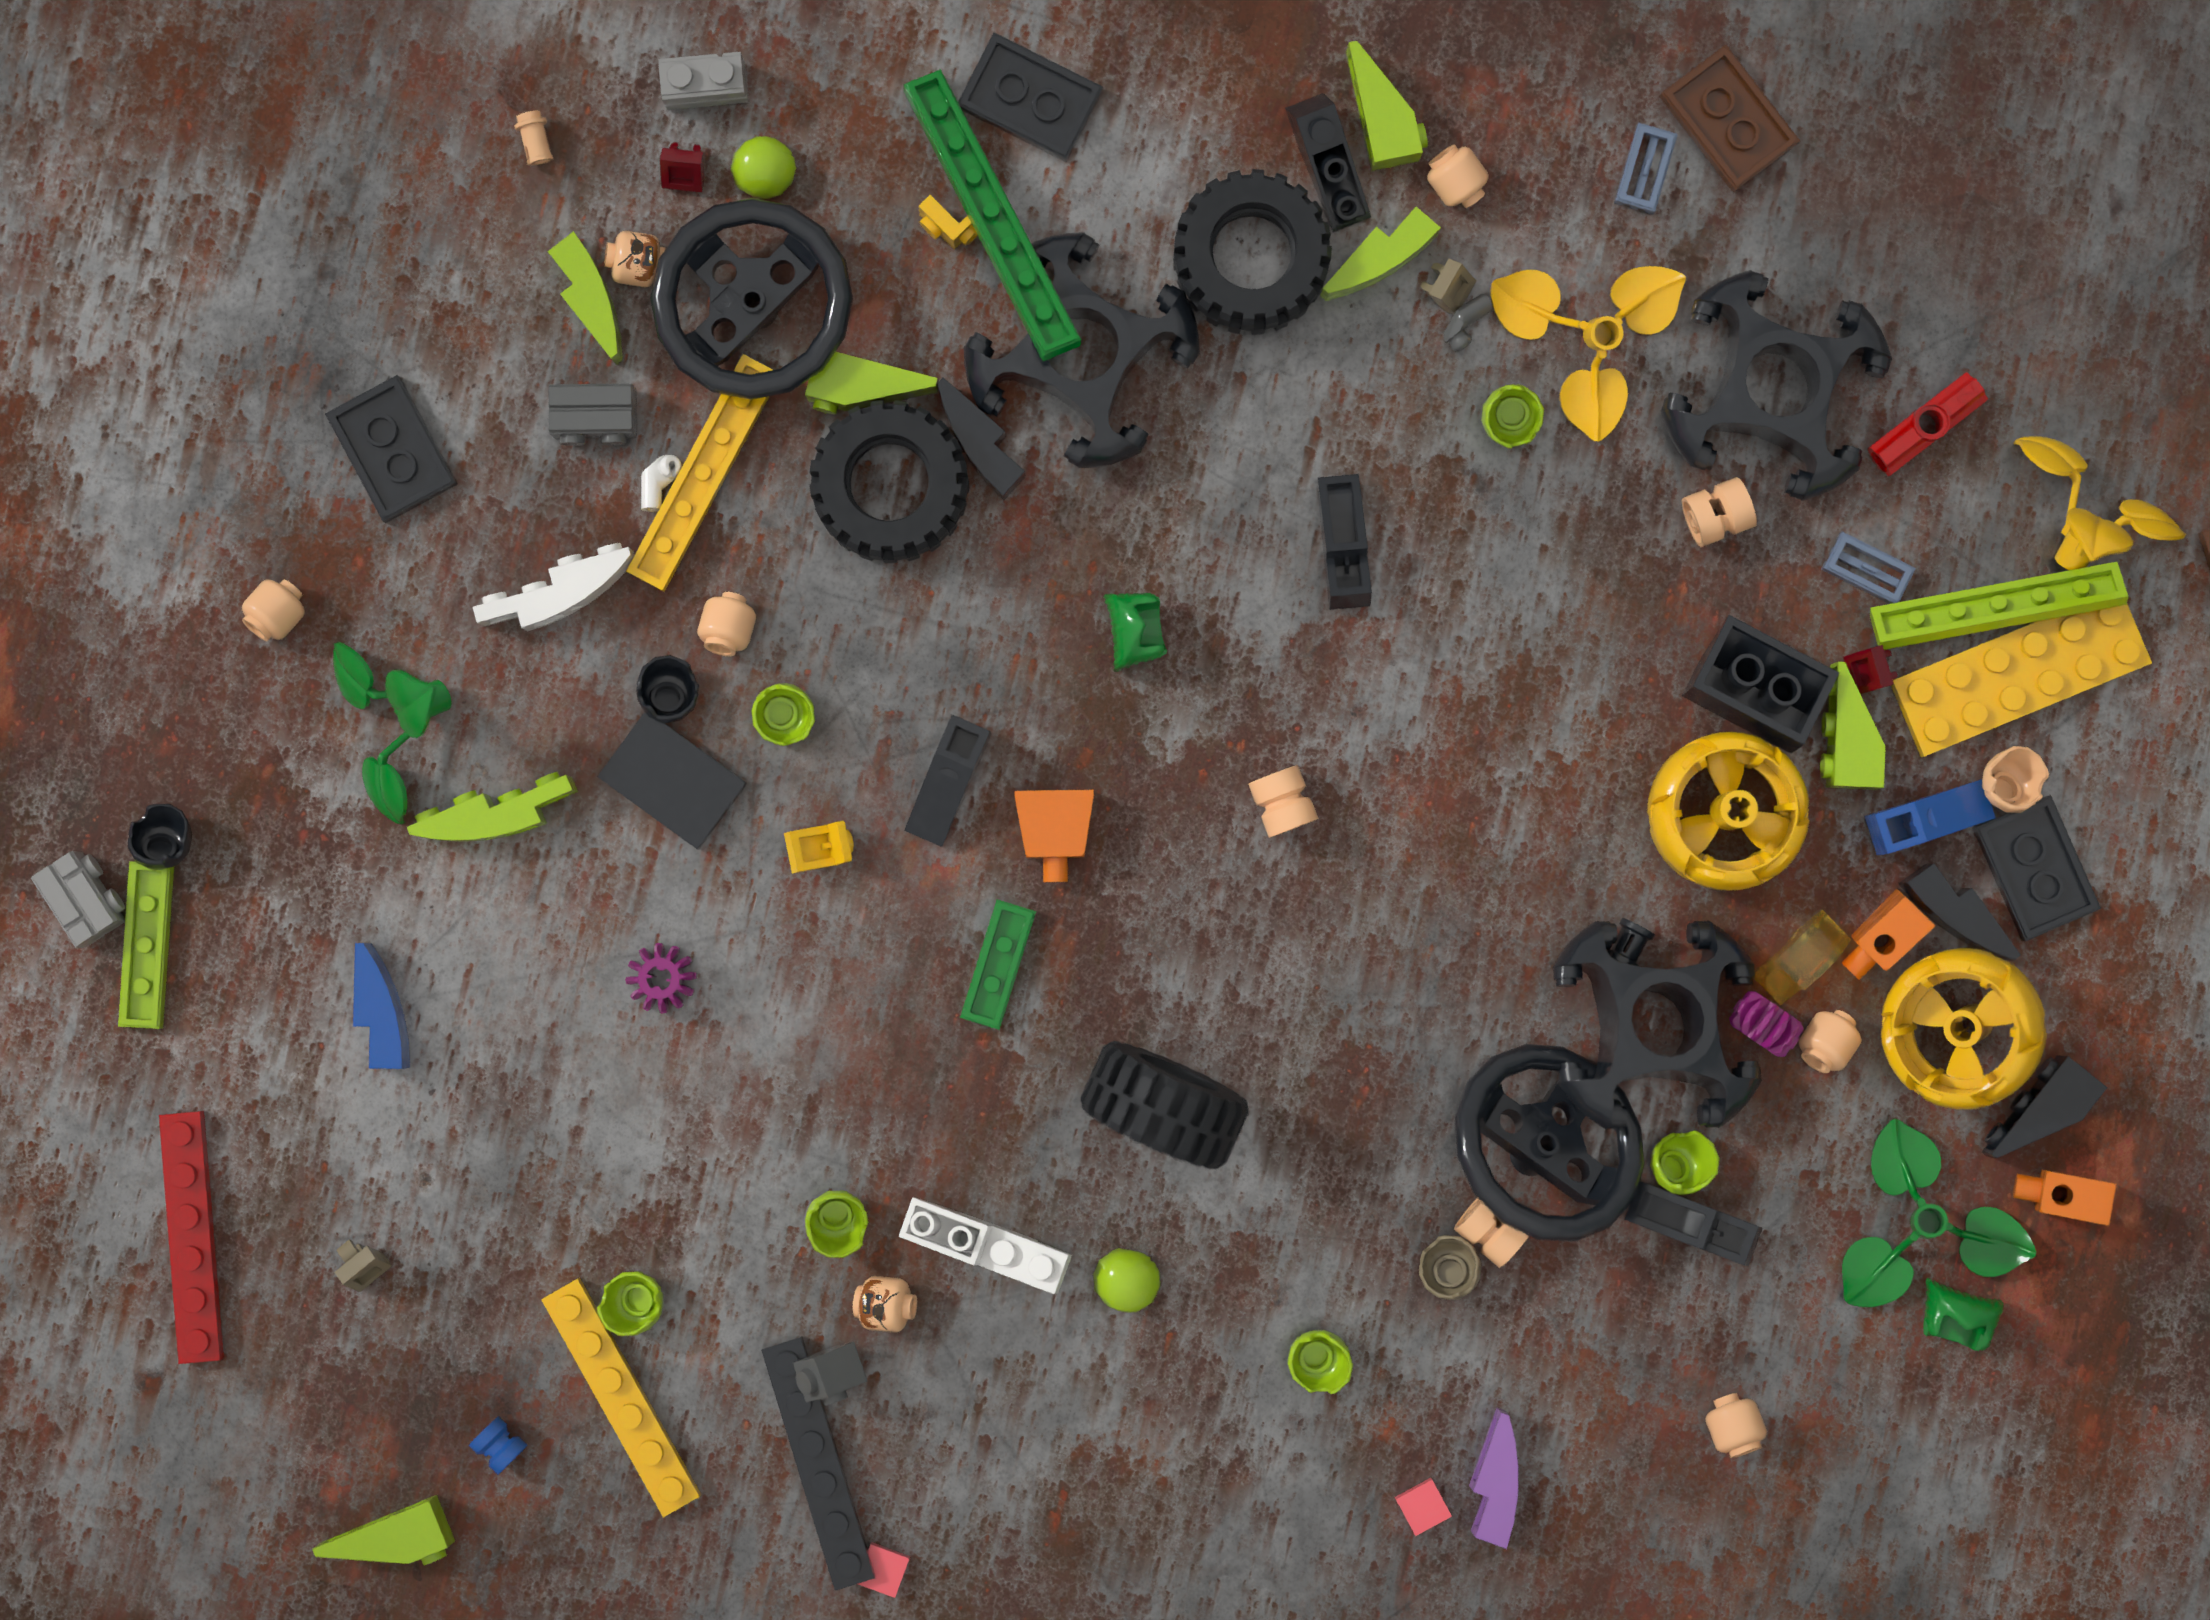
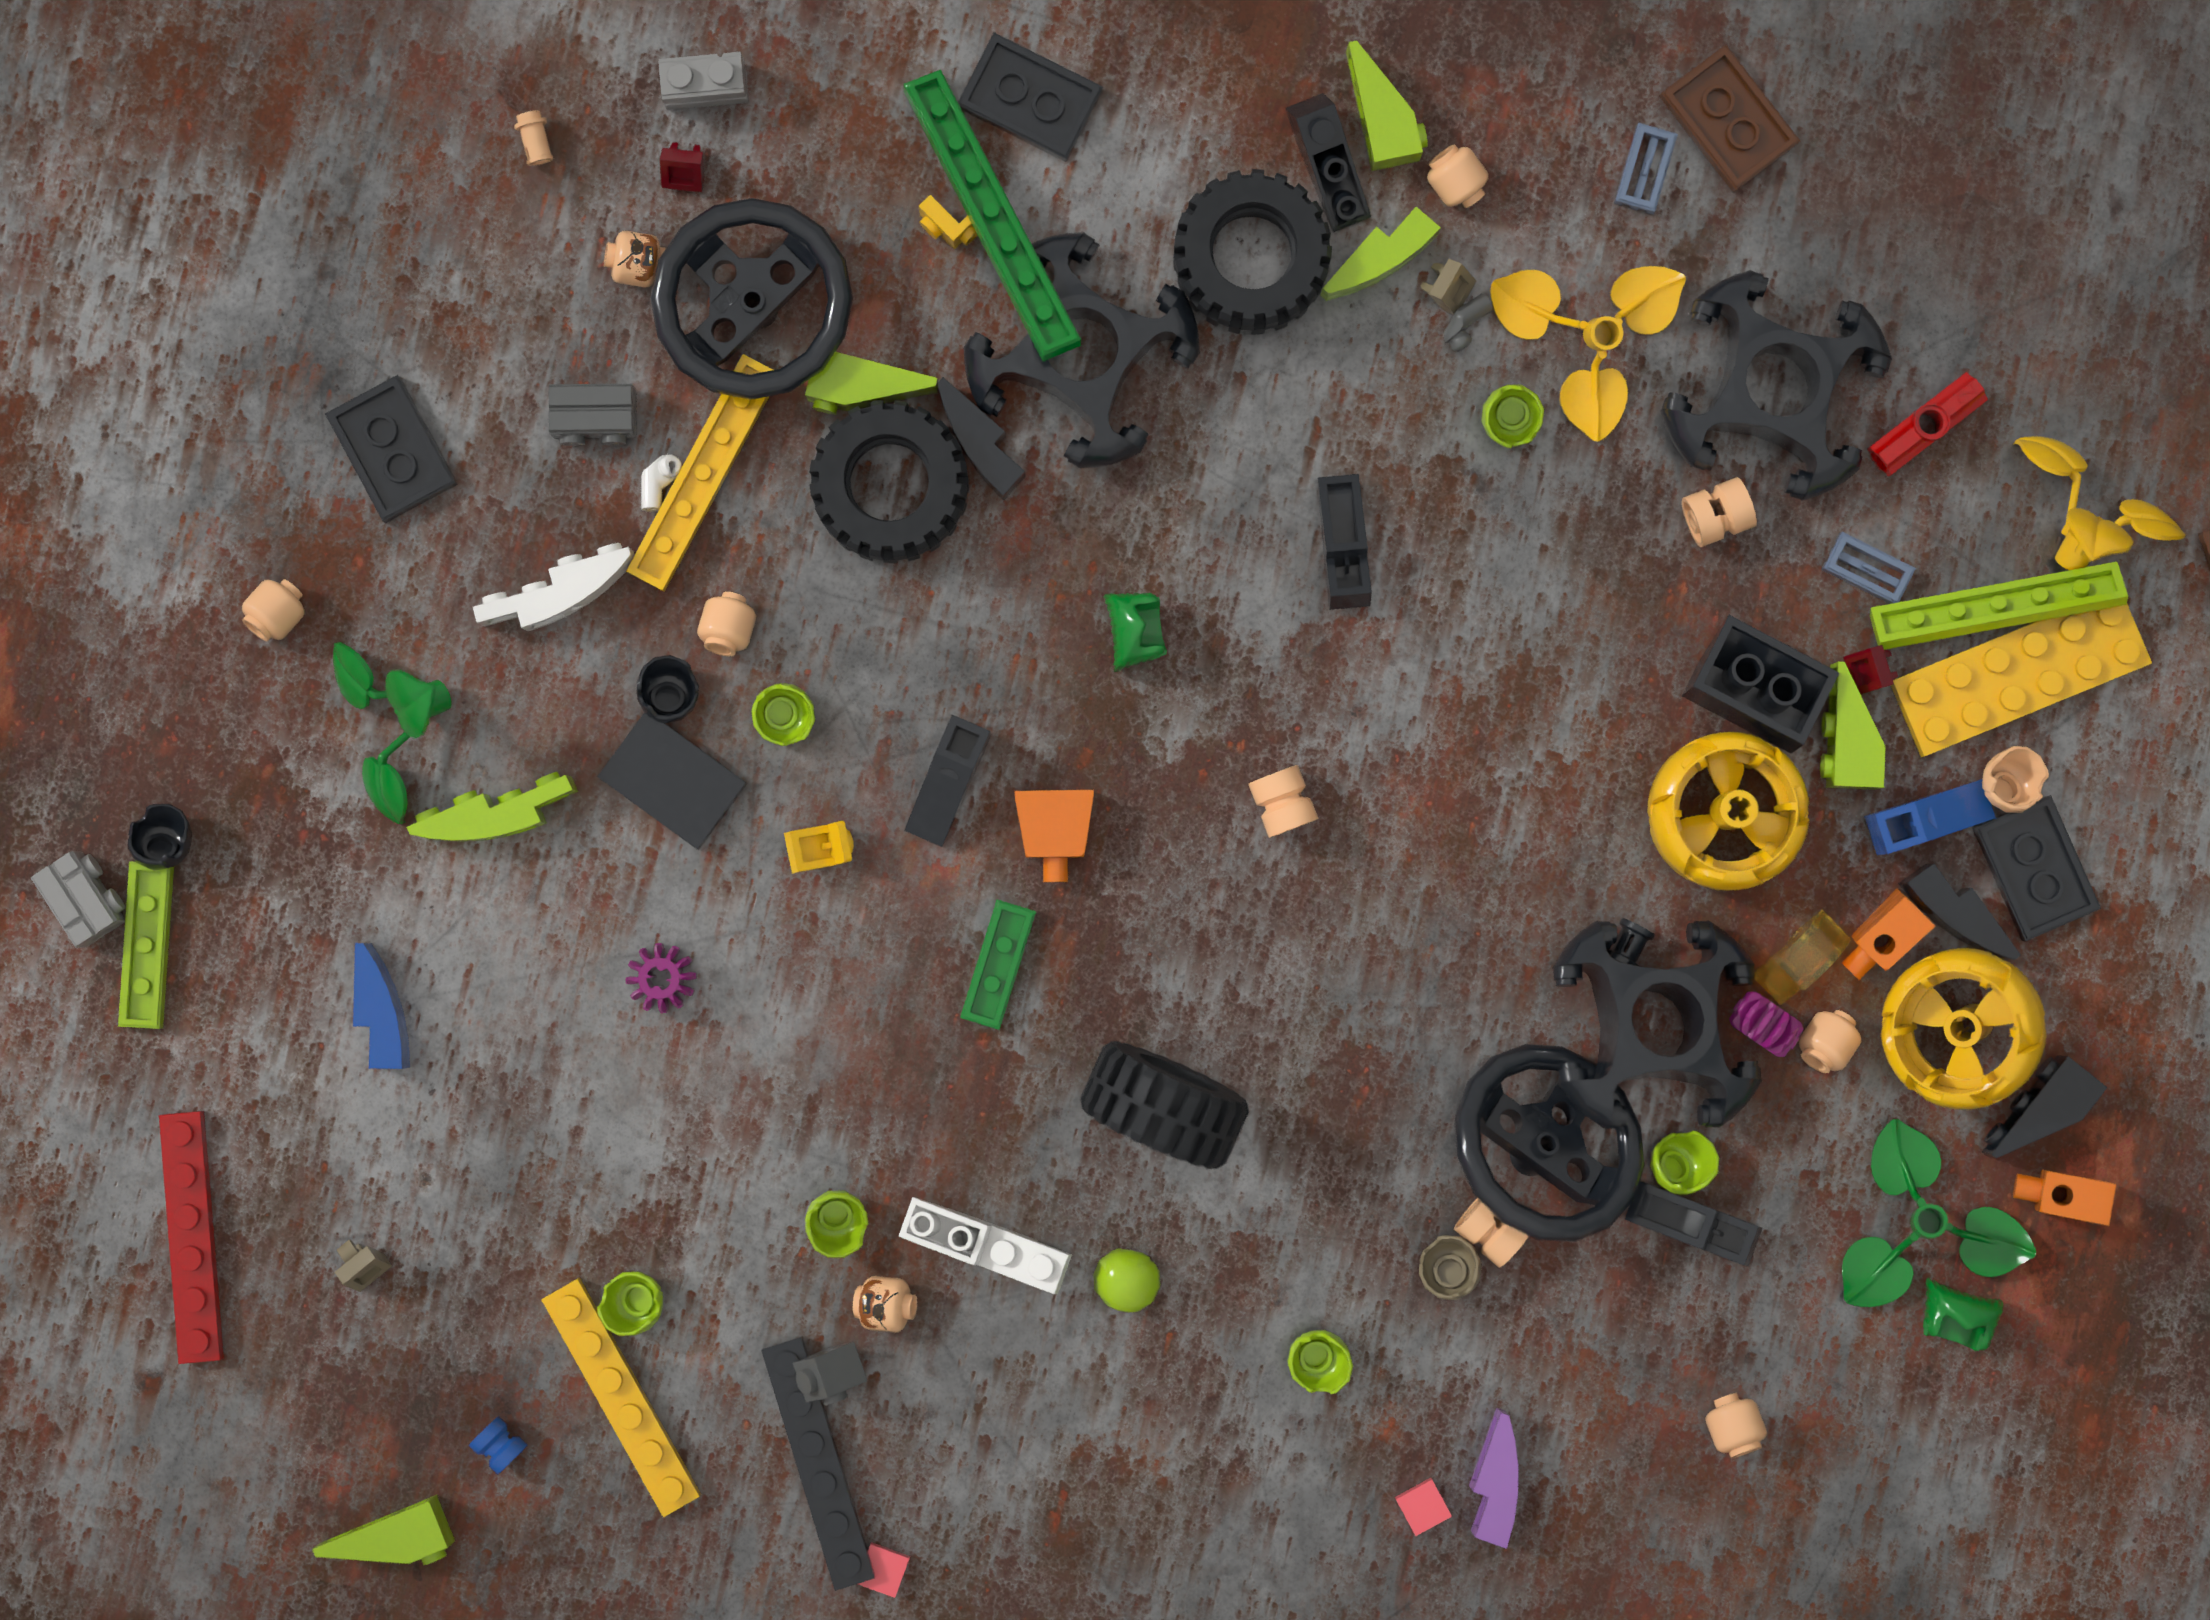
lime slope [548,231,623,365] -> none
lime hair [730,136,796,199] -> none

